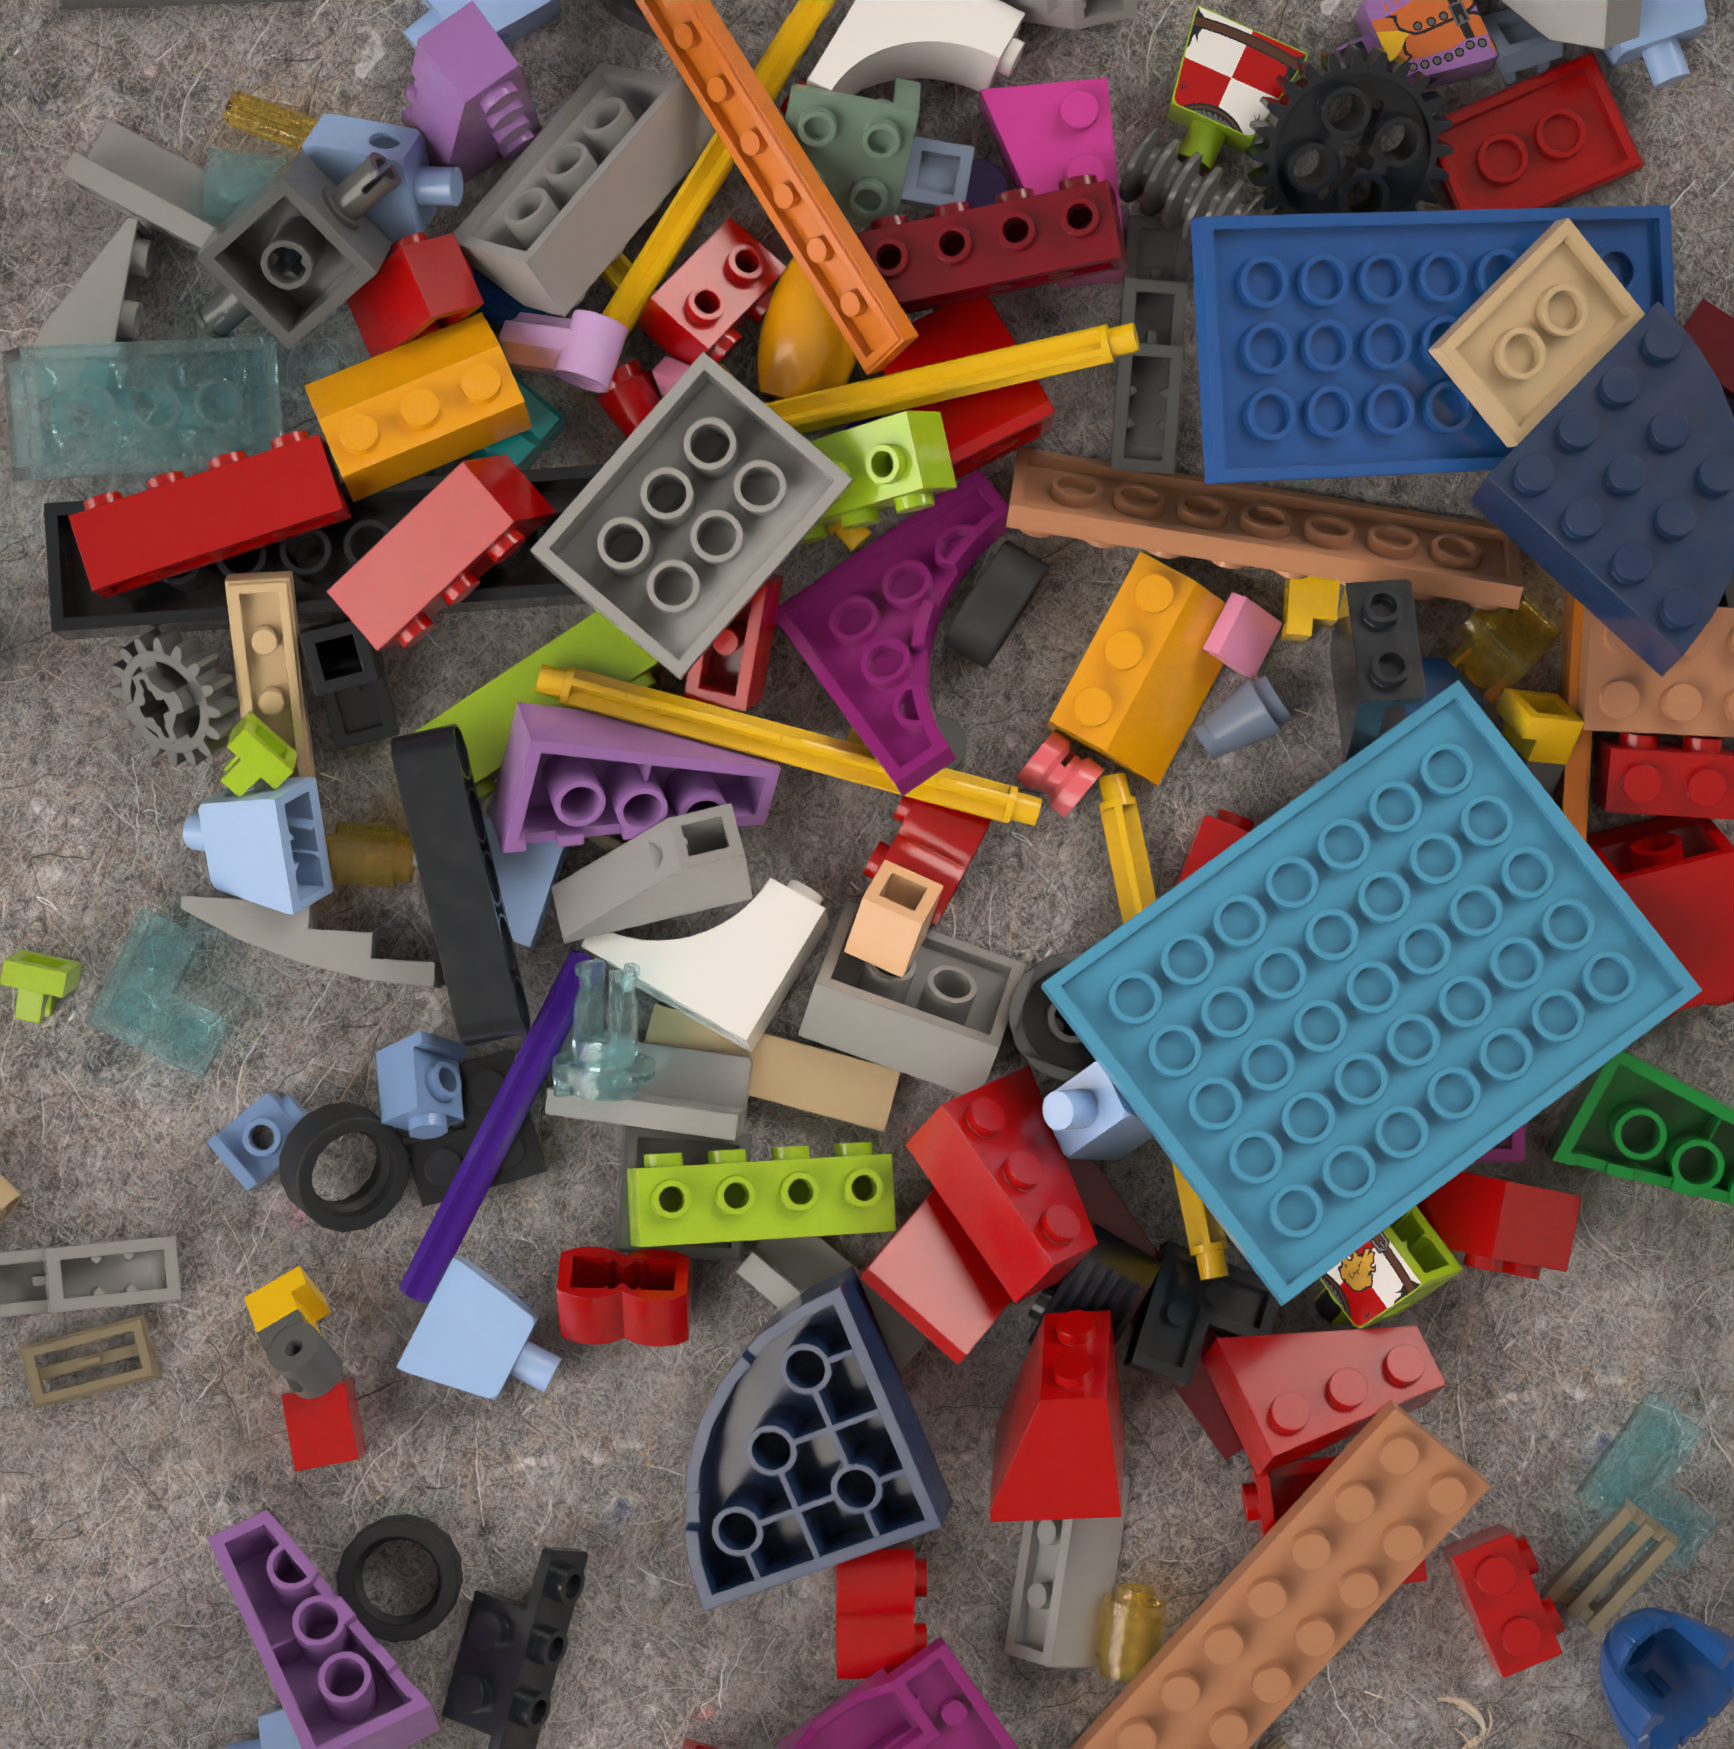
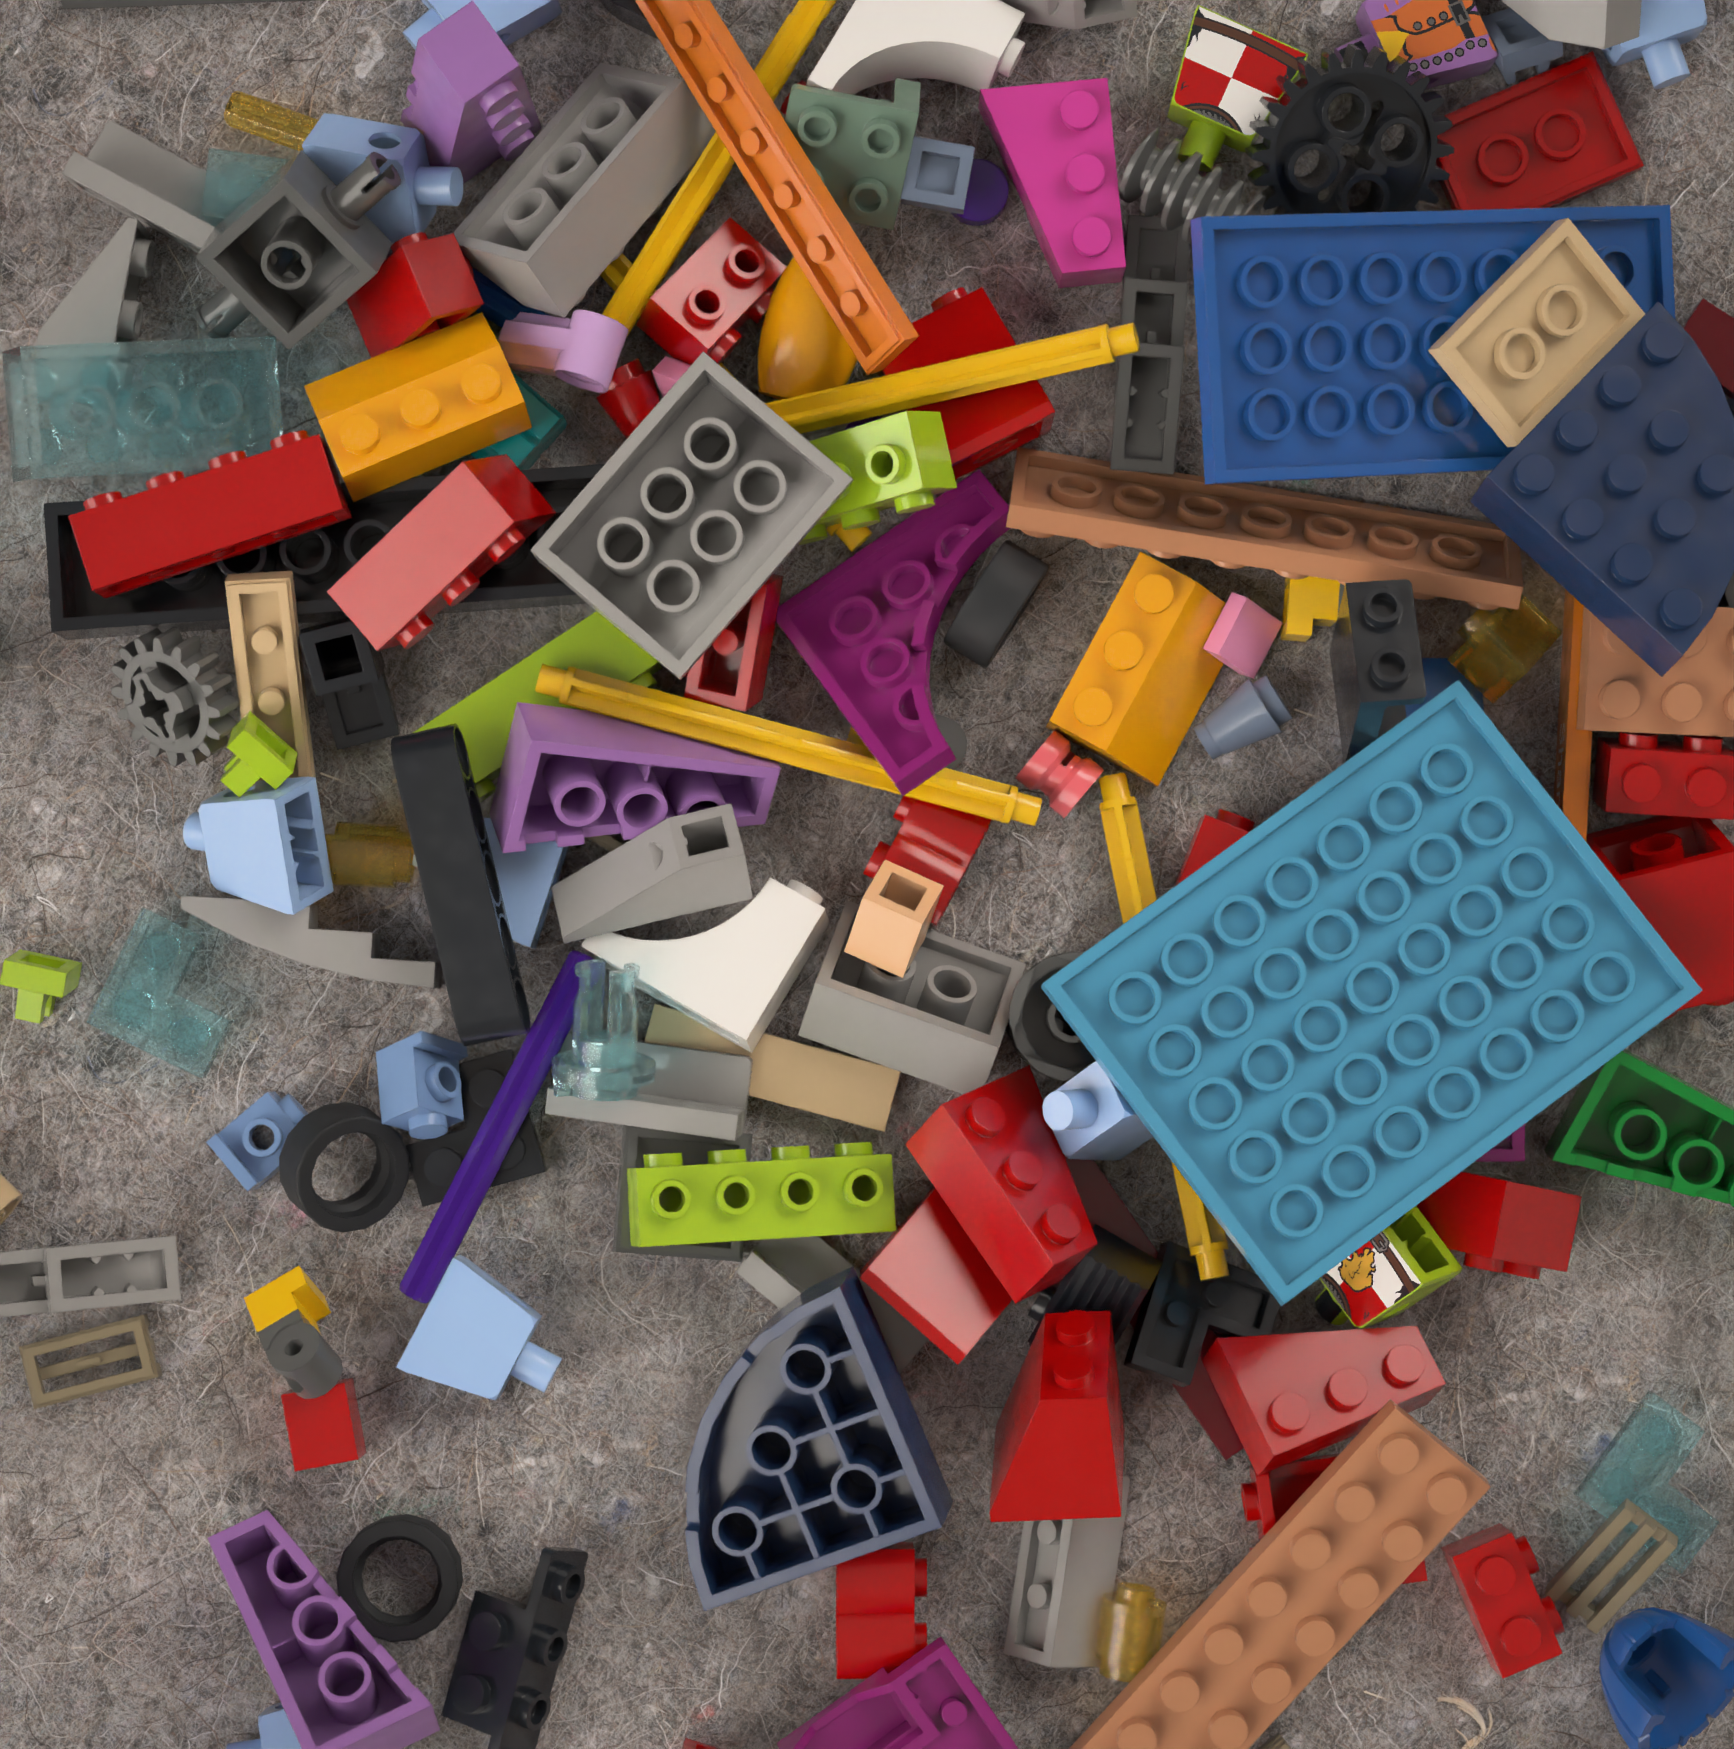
red brick [556,1247,692,1347] -> none
dark red brick [855,175,1129,314] -> none
yellow leg [1496,688,1584,797] -> none

